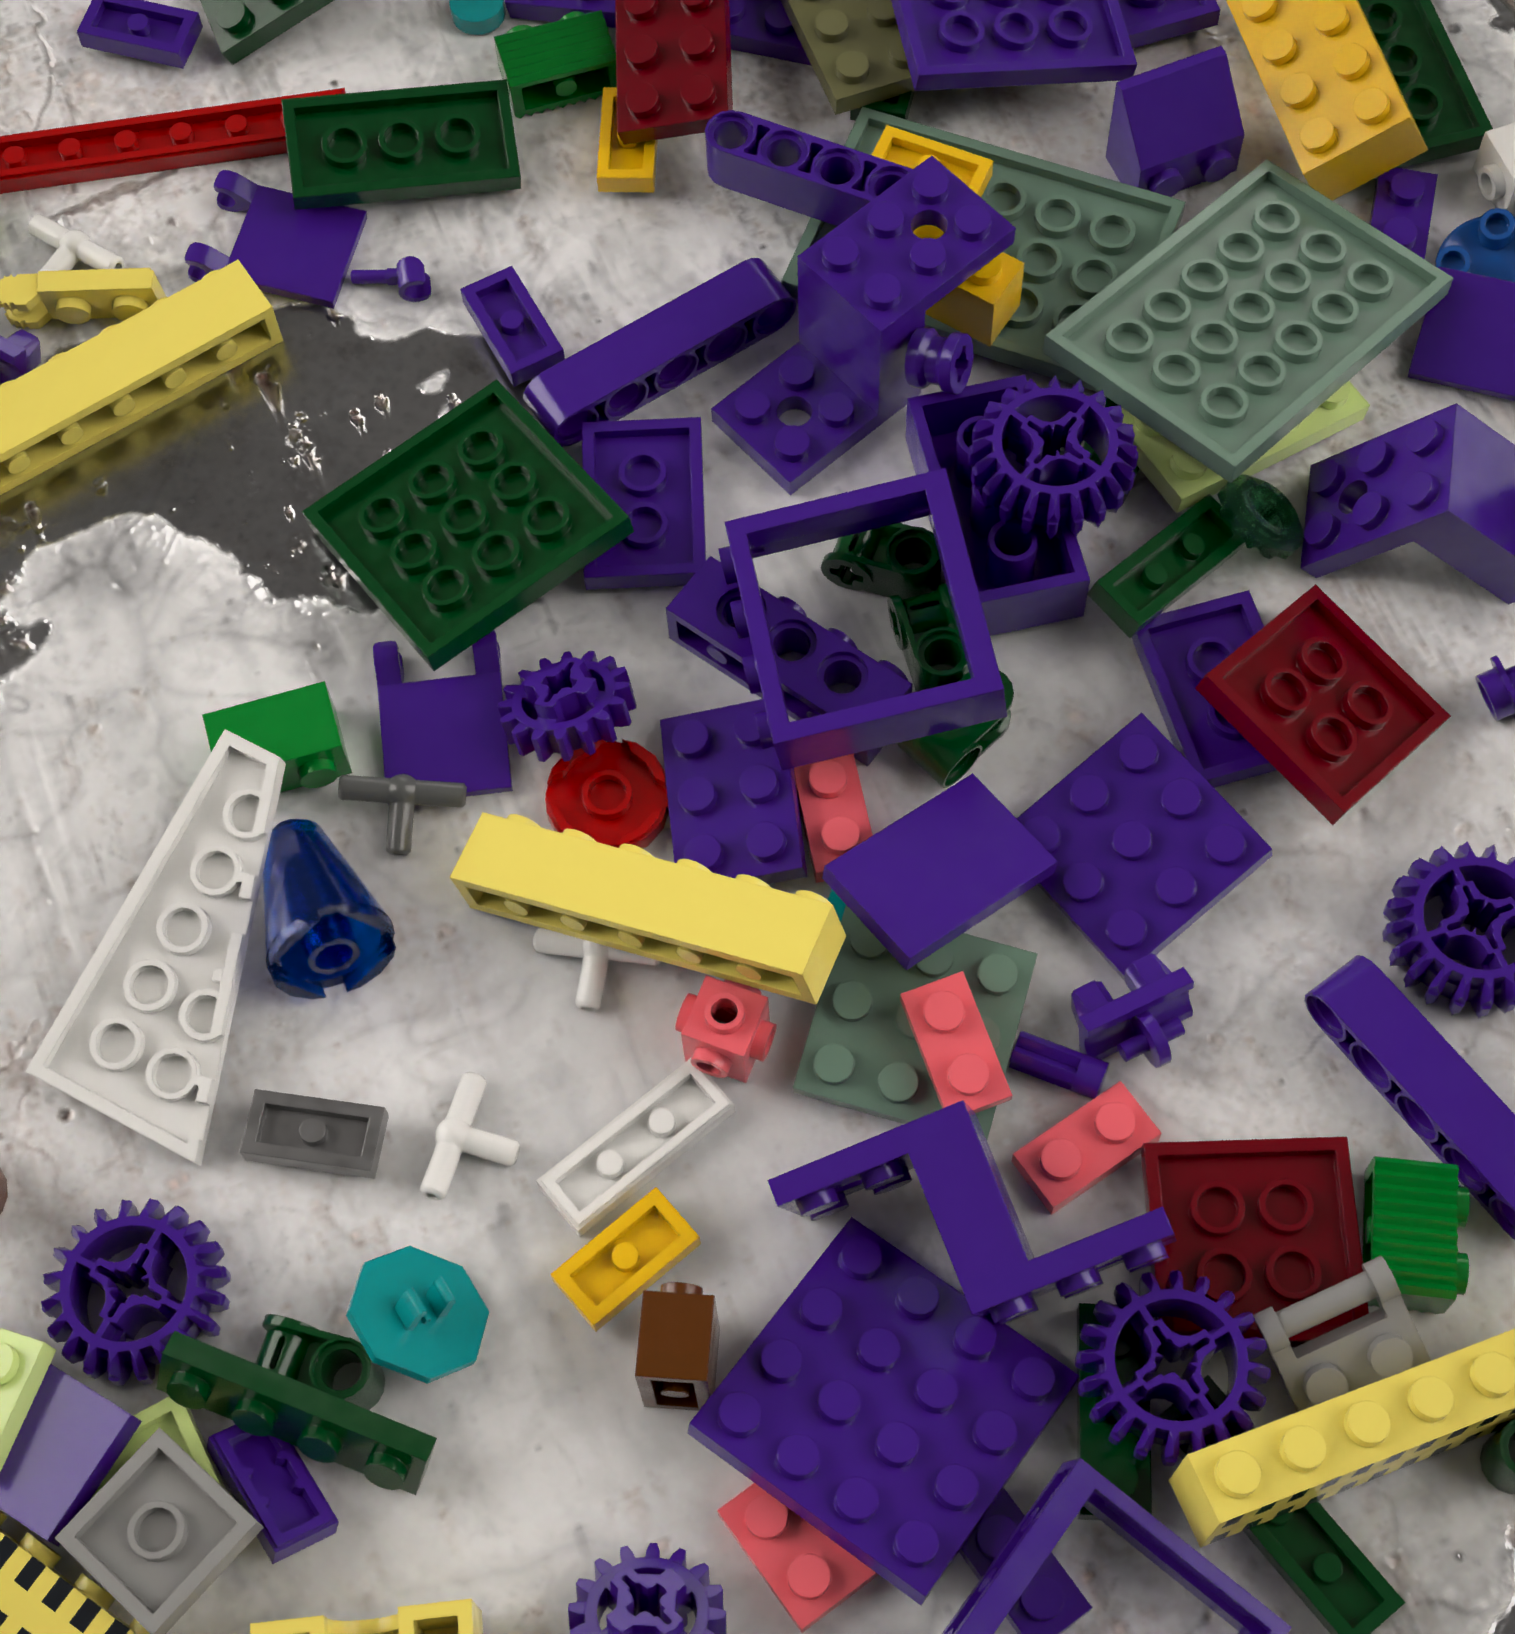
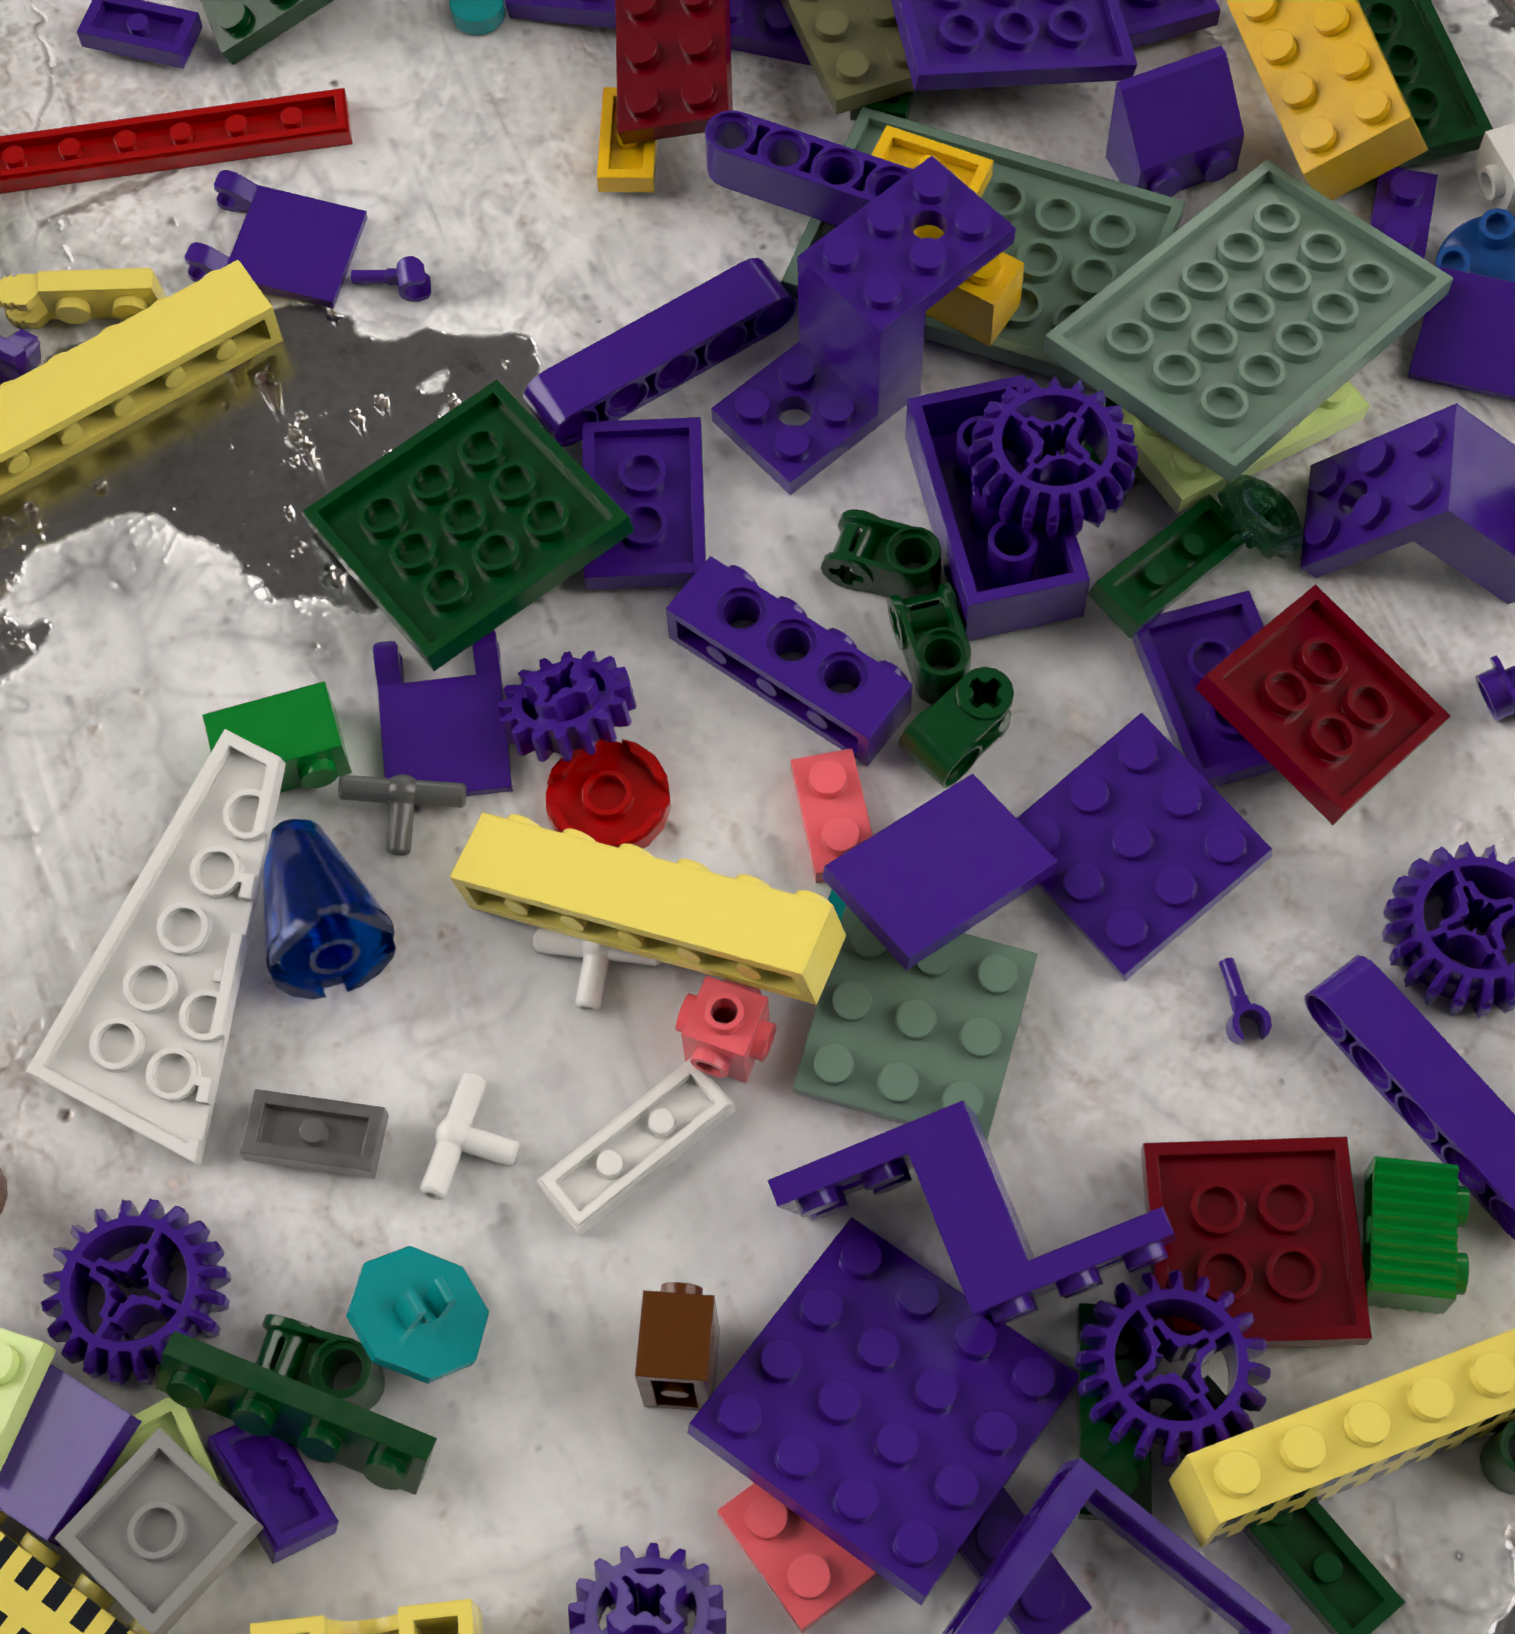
white piece [28,214,124,271] -> none
dark green plate [281,79,521,210] -> none
dark purple plate [460,266,565,387] -> none
green brick [494,10,617,119] -> none
yellow plate [550,1187,701,1332] -> none
dark purple plate [660,699,808,884] -> none
dark purple window [718,468,1007,770] -> none
coral plate [900,971,1013,1113] -> none
dark purple wheel [904,327,974,395] -> none
dark purple piece [1009,1031,1110,1099] -> none
coral plate [1011,1081,1162,1215] -> none
dark purple hips [1071,953,1194,1068] -> none
light grey plate [1253,1256,1431,1412] -> none
none -> dark purple hand [1219,957,1272,1045]

